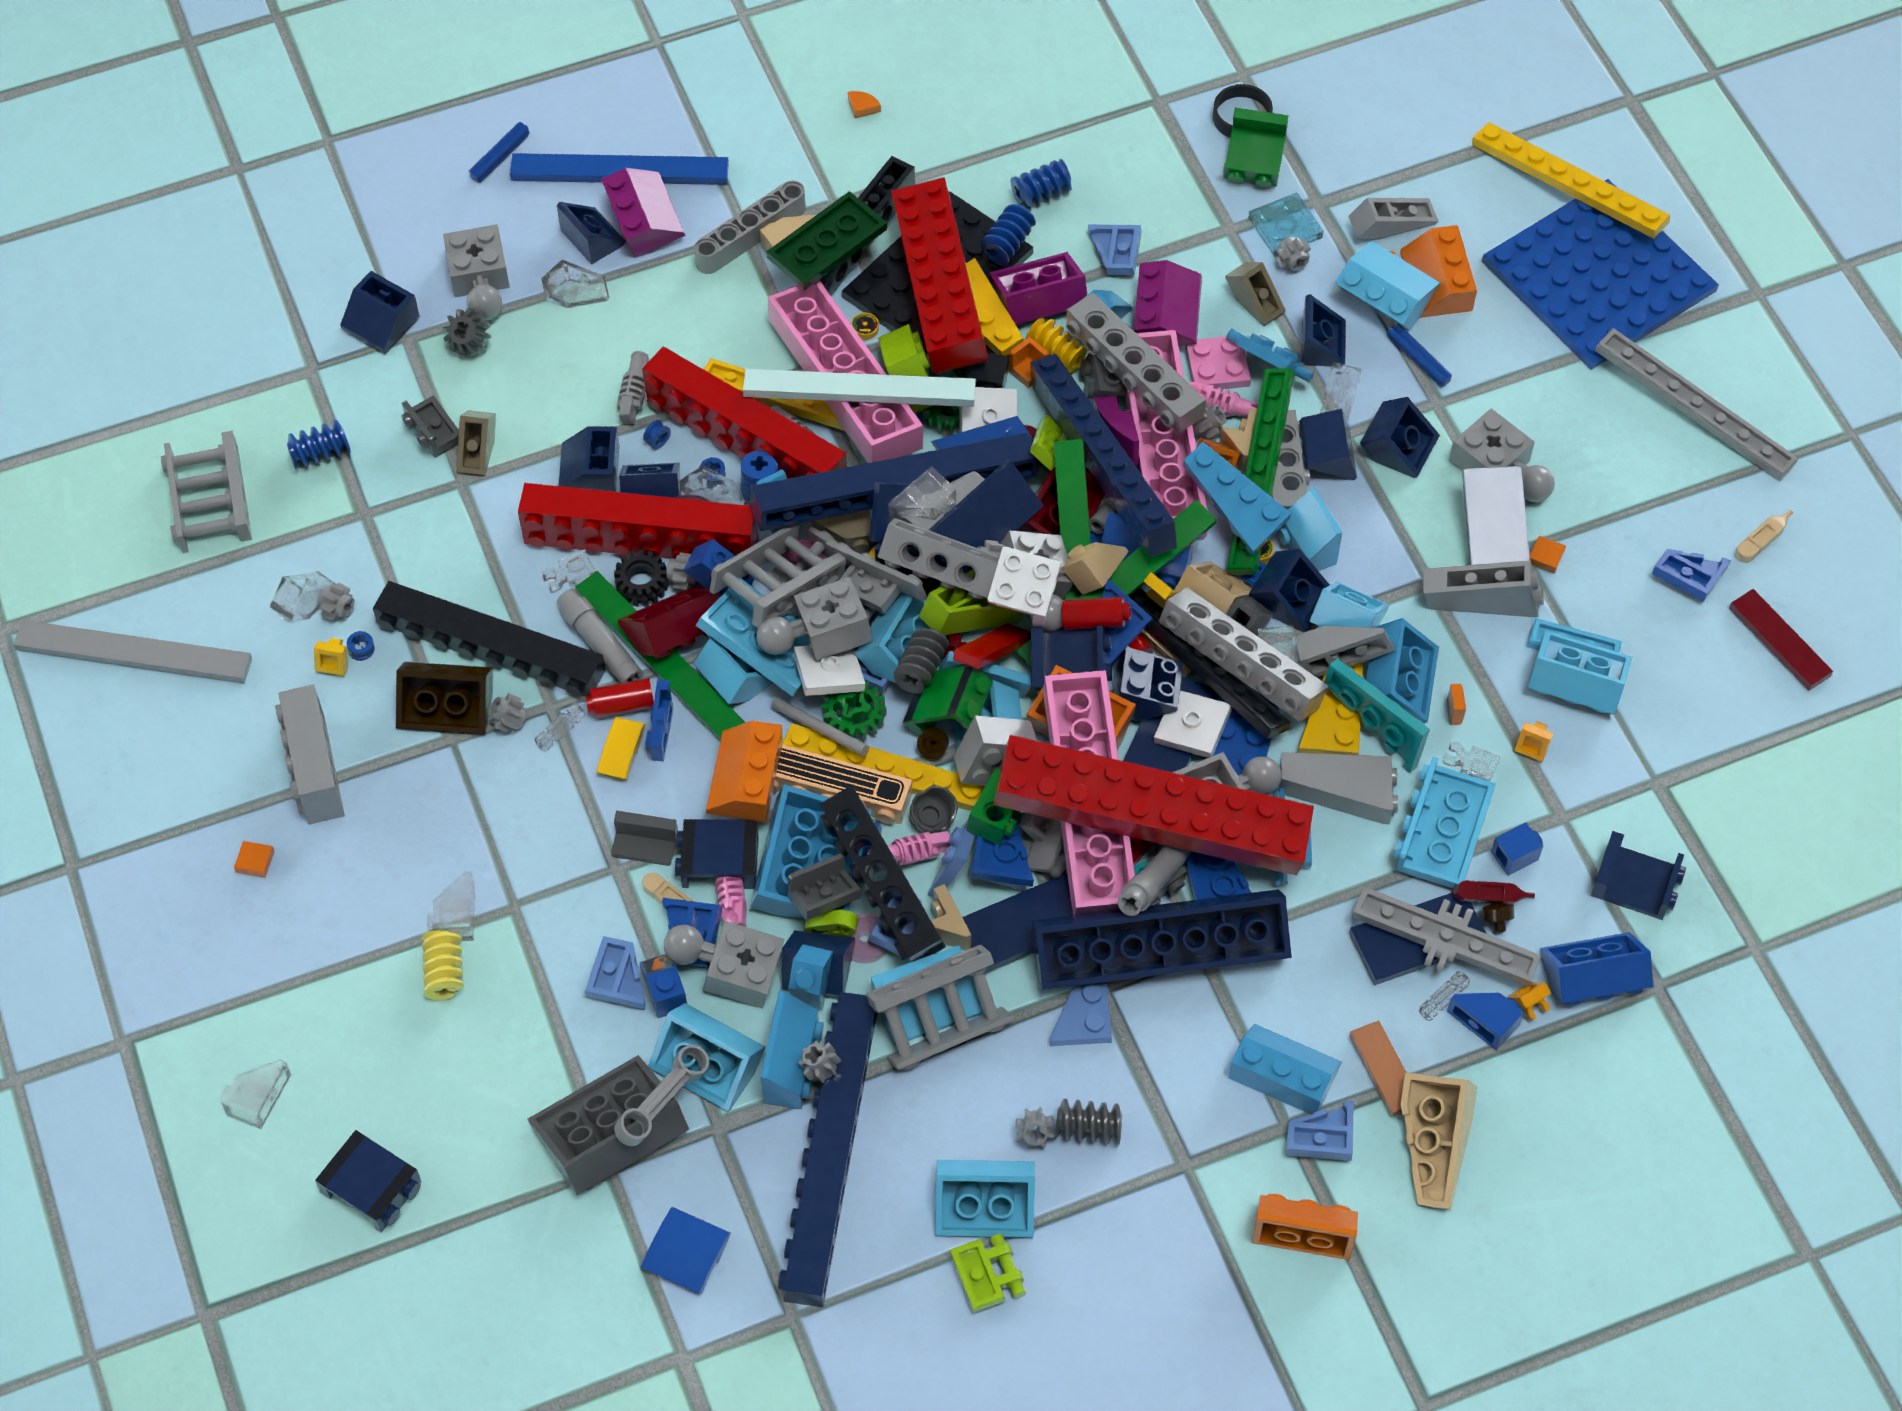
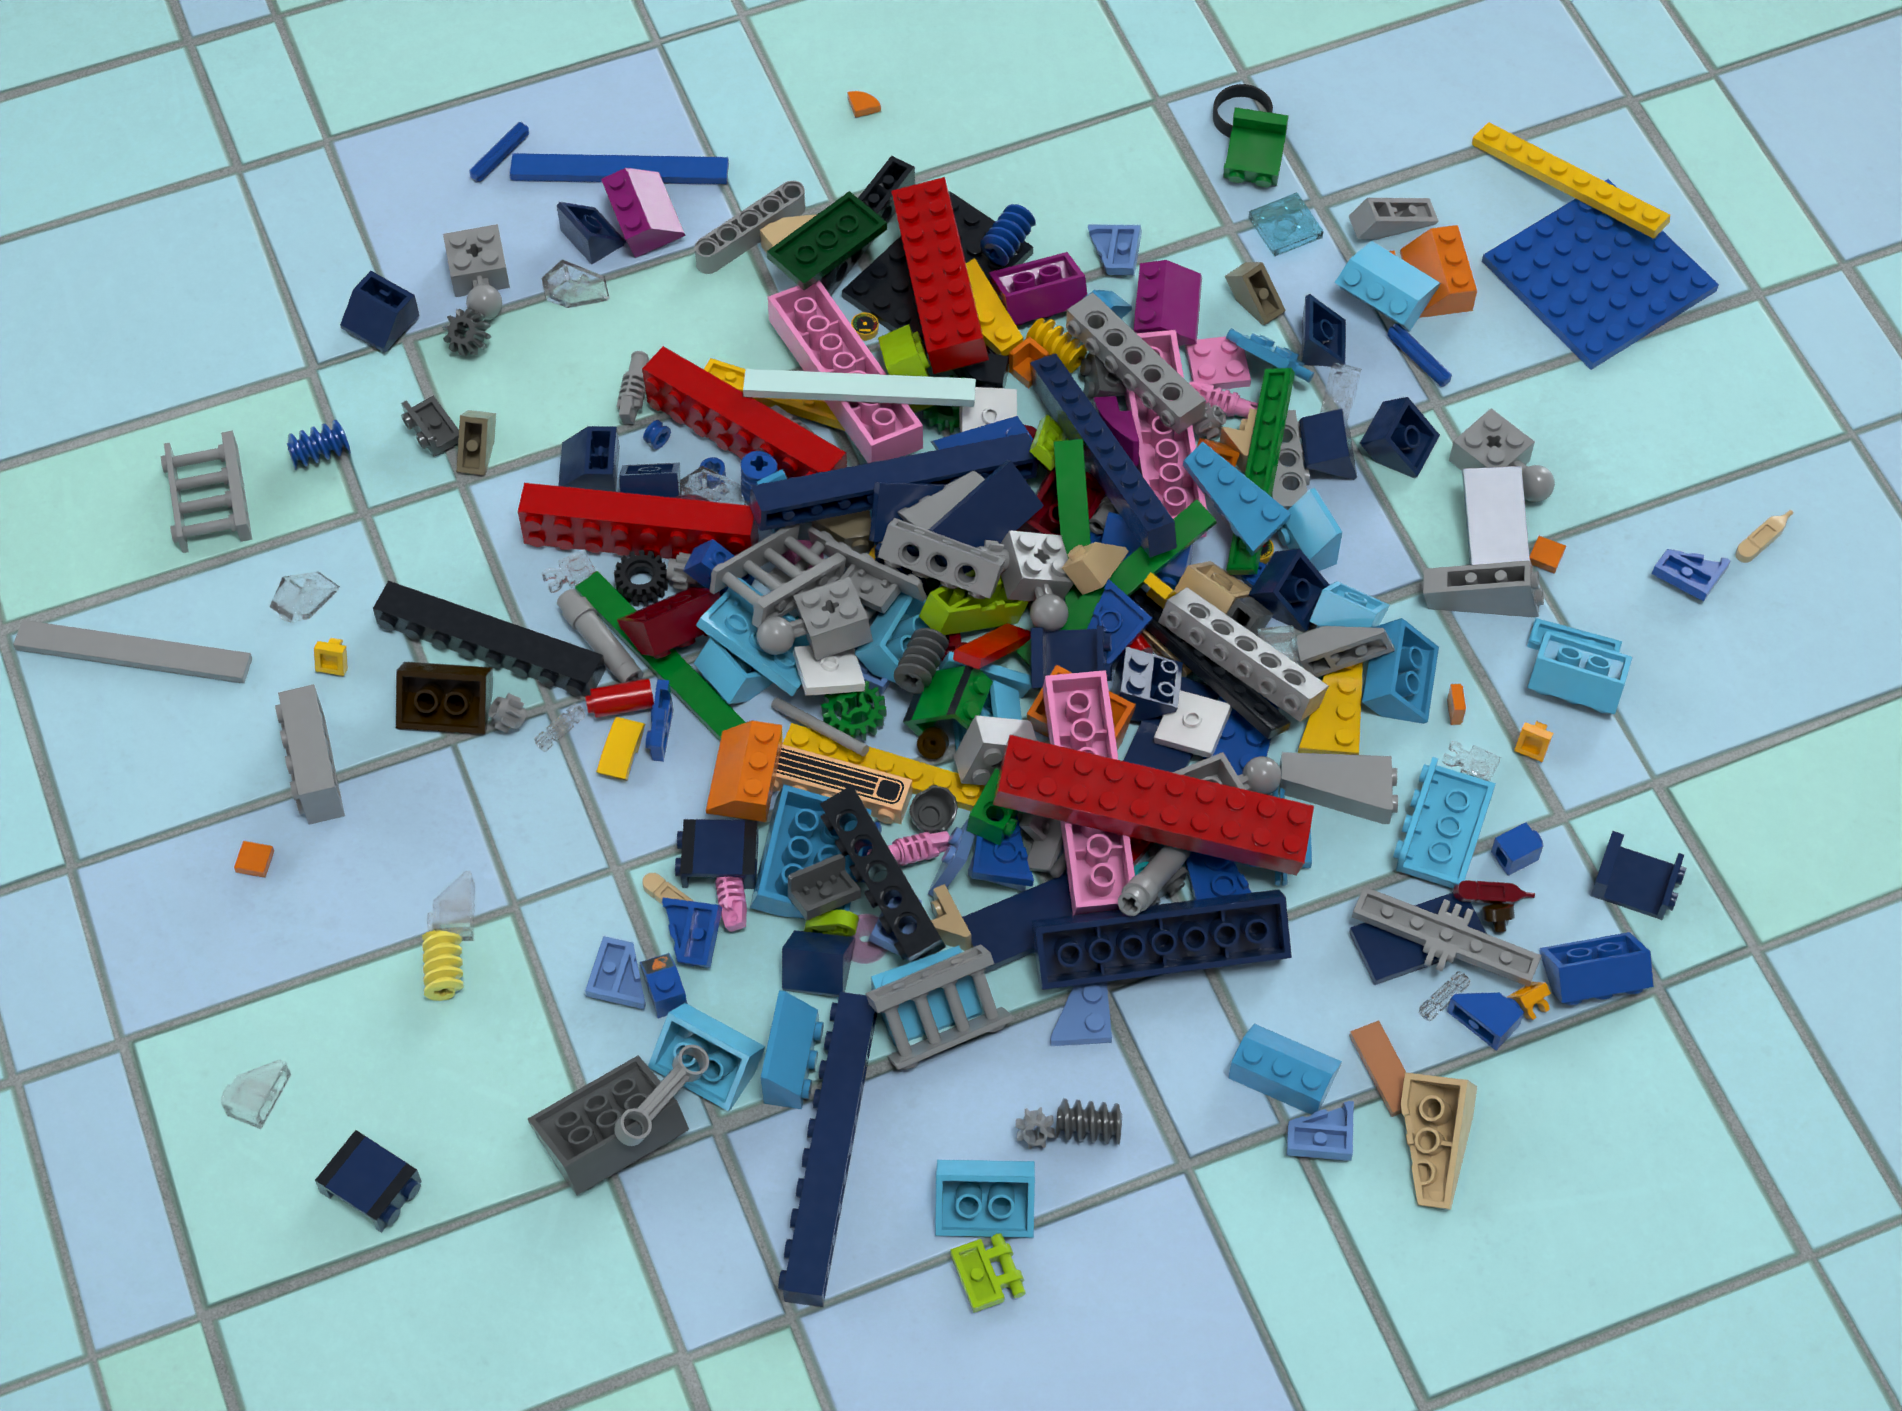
light grey gear [317,582,355,621] -> none
blue bush [346,631,375,661] -> none
dark grey panel [611,810,678,866] -> none
blue slope [641,1207,731,1294] -> none
light grey brick [664,920,785,1009] -> none
dark azure slope [789,944,833,1010] -> none
light grey gear [798,1041,841,1083] -> none
clear slope [888,466,956,520] -> none
white bracket [987,547,1061,628] -> none
blue piece [1010,159,1072,207] -> none
red brick [1062,597,1131,630] -> none
orange slope [1252,1194,1358,1260] -> none
light grey gear [1276,236,1311,271] -> none
teal wing [1324,658,1430,773] -> none
light grey tile [1595,328,1799,481] -> none
dark red tile [1729,589,1833,691] -> none

